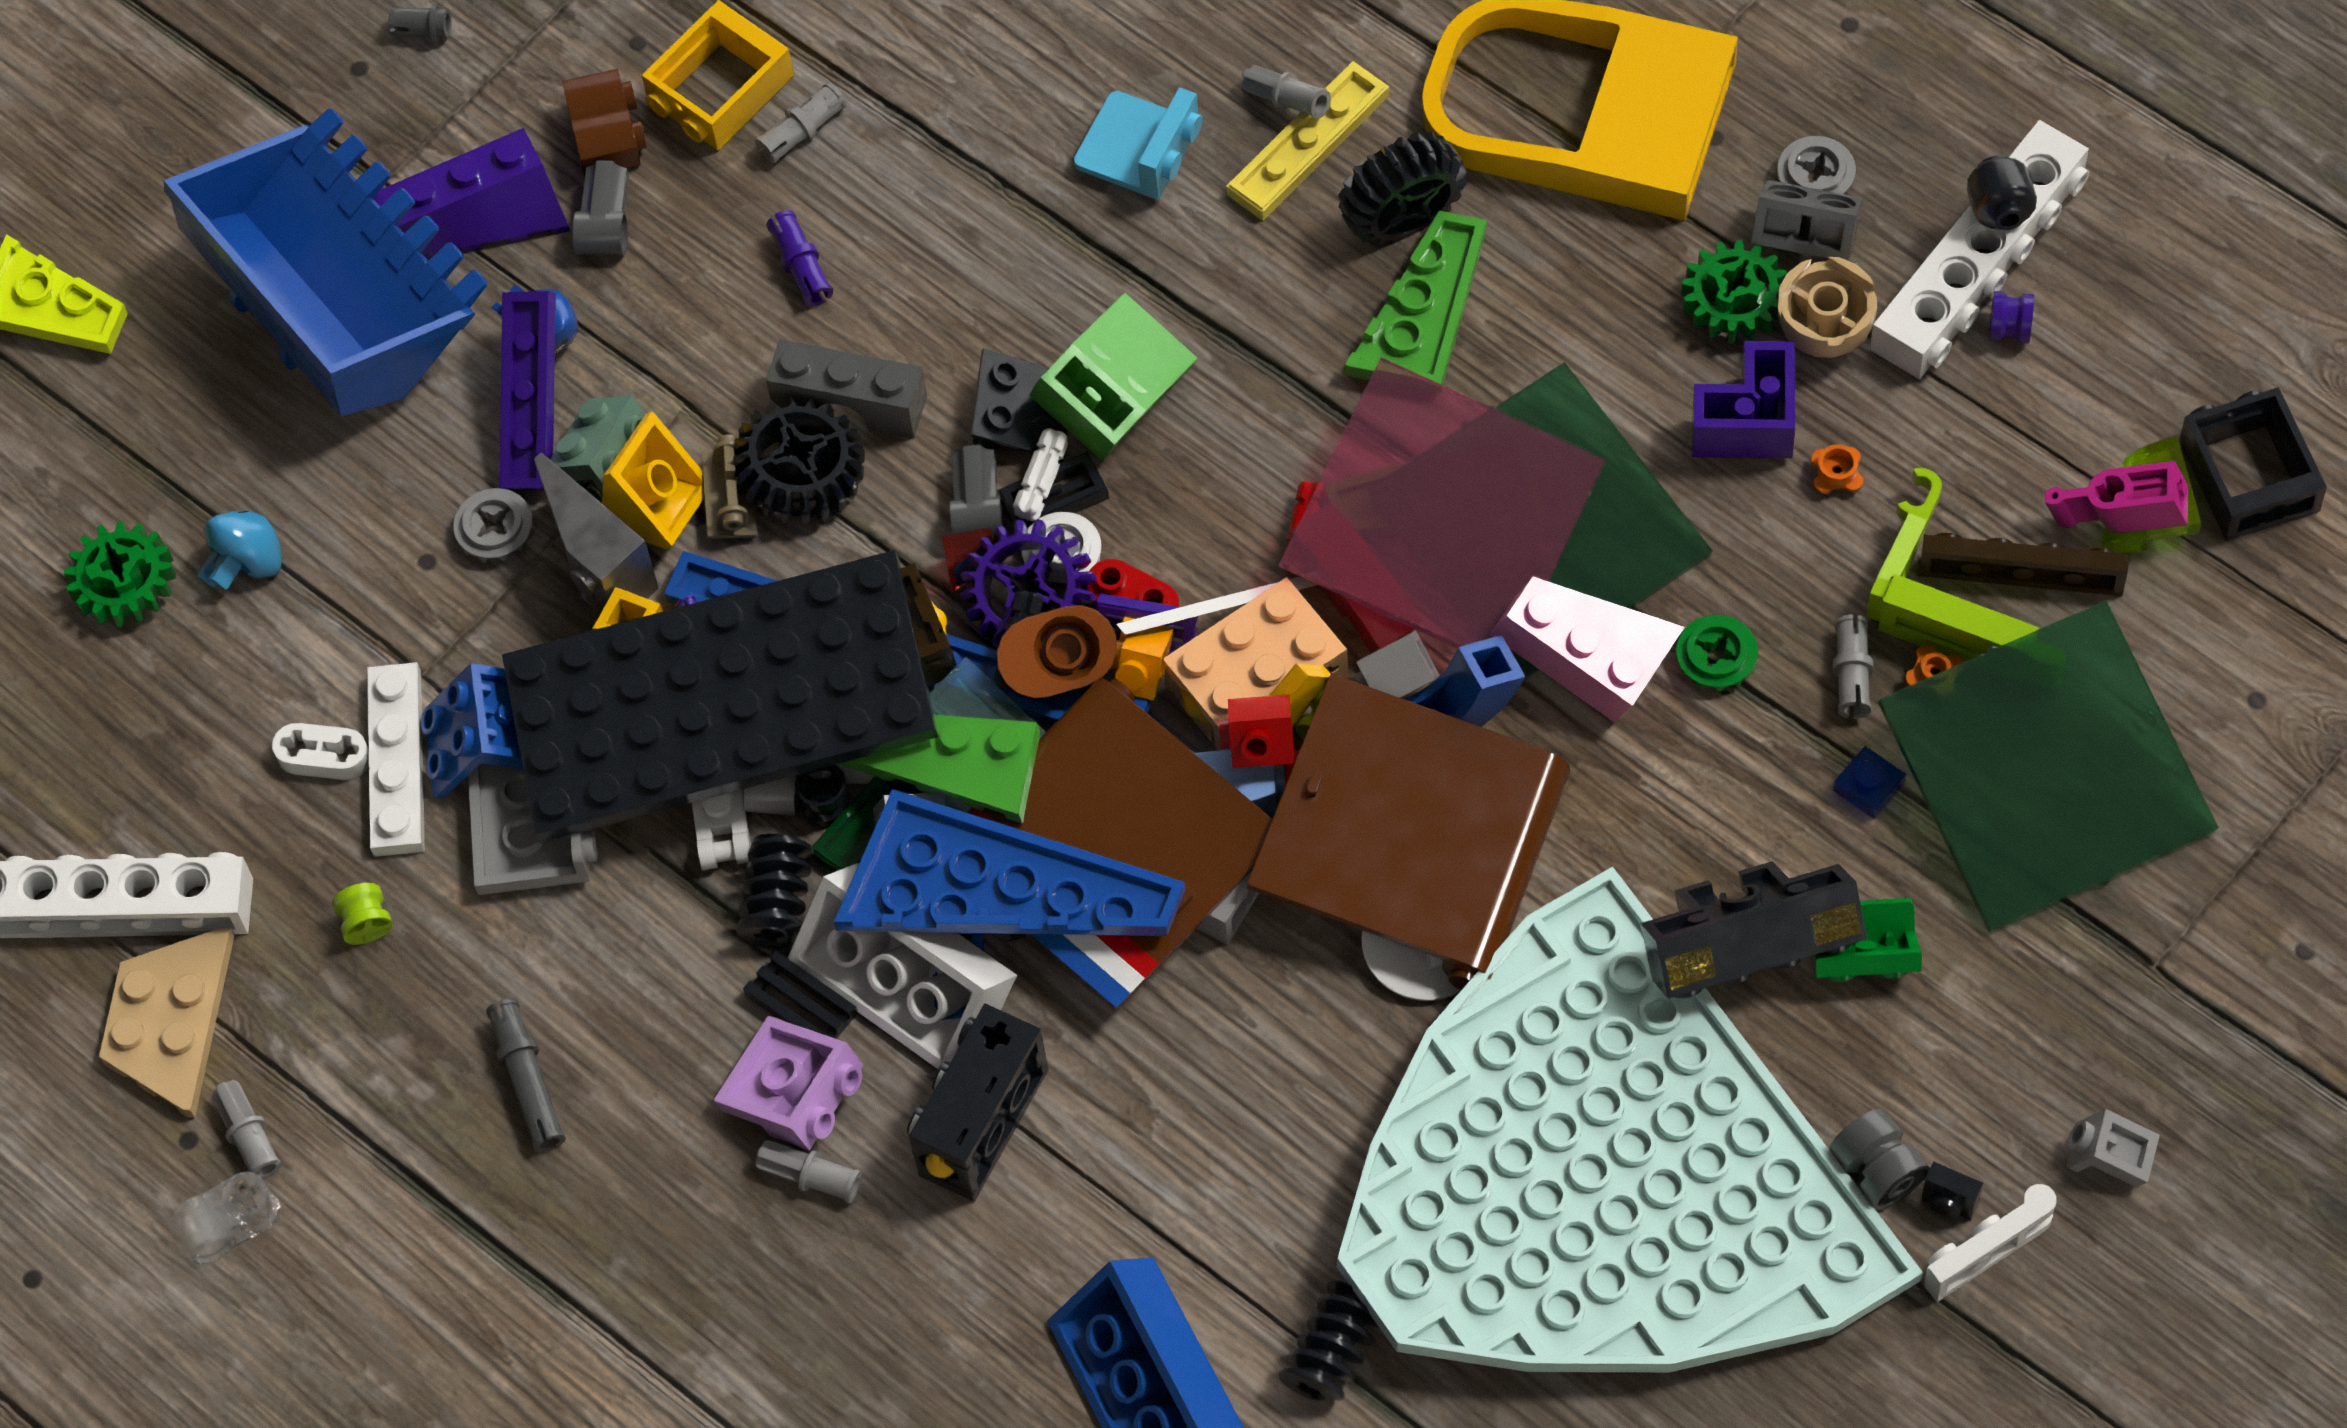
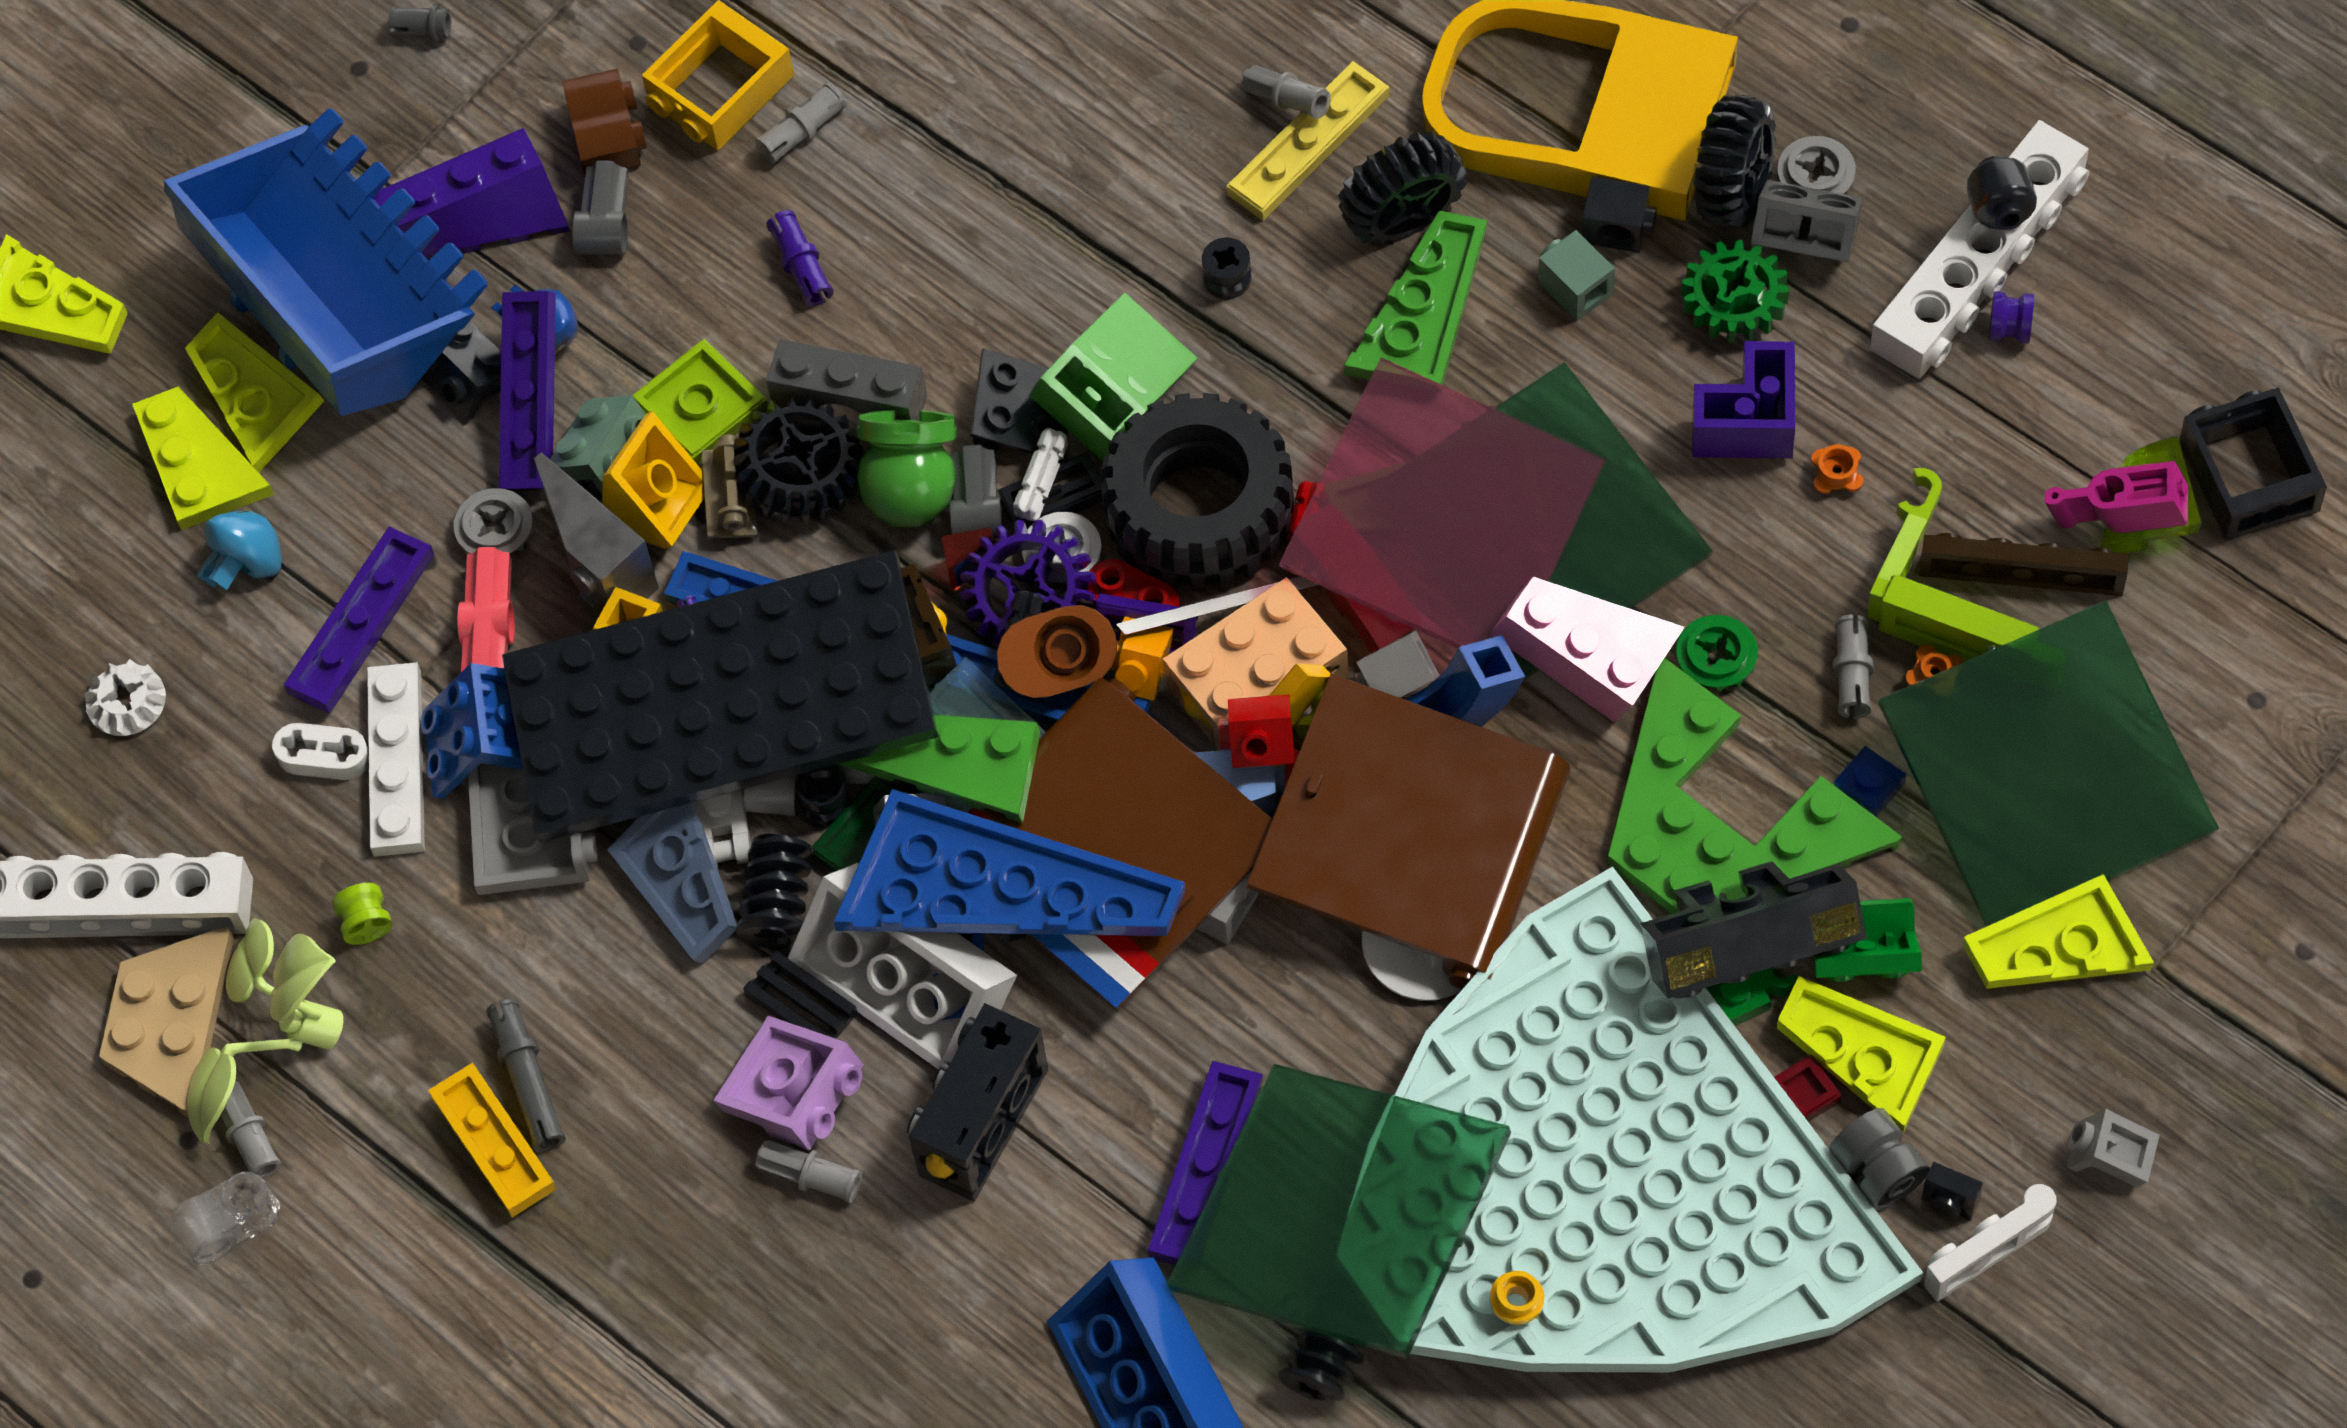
green gear [64,521,176,627] -> none
medium azure bracket [1074,87,1203,200] -> none
tan cylinder [1778,257,1877,358] -> none
none -> white gear [84,659,166,736]
none -> neon yellow wing [132,387,274,530]
none -> neon yellow wing [185,312,324,473]
none -> yellowish green plant [187,918,343,1144]
none -> dark purple plate [284,526,434,714]
none -> black bracket [421,321,501,421]
none -> yellow plate [428,1062,557,1218]
none -> coral piece [457,547,515,672]
none -> sand blue wing [607,802,737,963]
none -> lime tile [632,339,769,465]
none -> bright green tile [857,410,957,528]
none -> black tyre [1101,392,1294,591]
none -> dark purple plate [1148,1060,1263,1272]
none -> clear green piece [1167,1064,1512,1359]
none -> black wheel [1202,237,1252,299]
none -> yellow plate [1489,1271,1545,1325]
none -> sand green brick [1538,230,1615,321]
none -> black brick [1582,176,1657,253]
none -> bright green wing [1608,657,1902,914]
none -> black gear [1693,95,1776,228]
none -> green plate [1705,967,1798,1026]
none -> dark red tile [1774,1054,1842,1122]
none -> neon yellow wing [1777,976,1946,1134]
none -> neon yellow wing [1962,874,2154,989]

